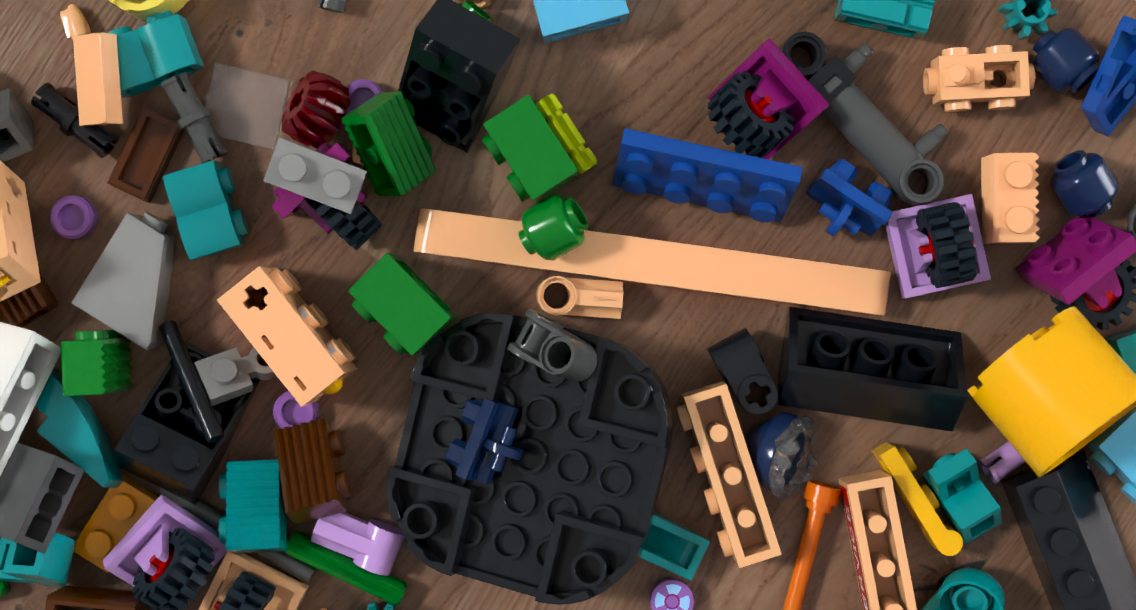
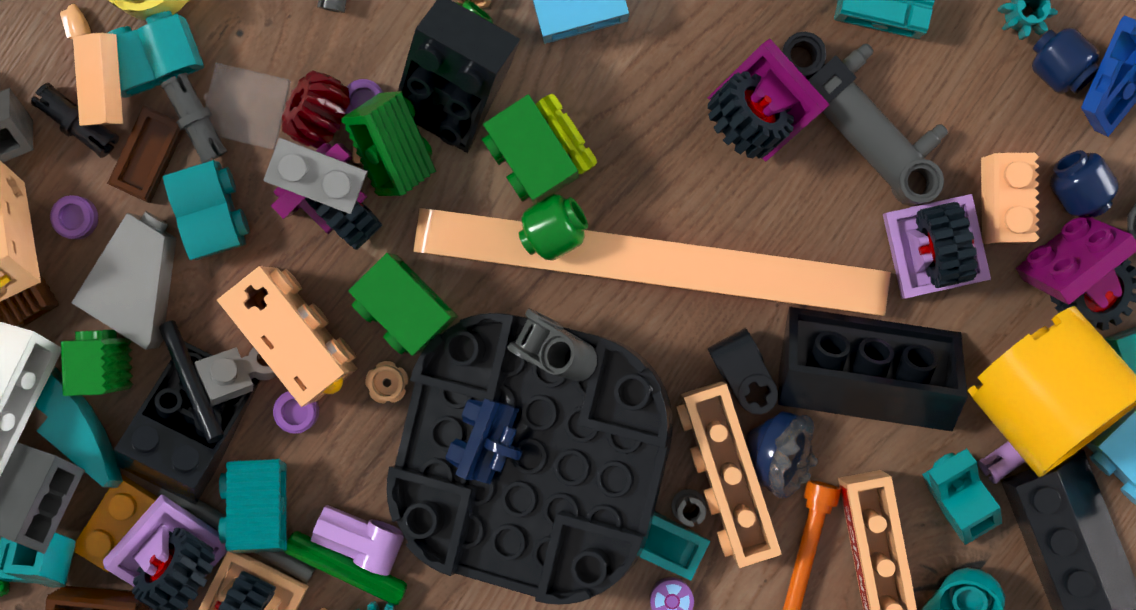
reddish brown brick [274,418,352,524] -> none
light nougat piece [536,276,624,319] -> none
blue plate [612,128,802,222] -> none
blue hips [806,159,893,237] -> none
yellow plate [872,442,963,556] -> none
light nougat brick [923,45,1035,113] -> none
none -> light nougat plate [365,361,408,404]
none -> dark grey pin [671,489,706,527]

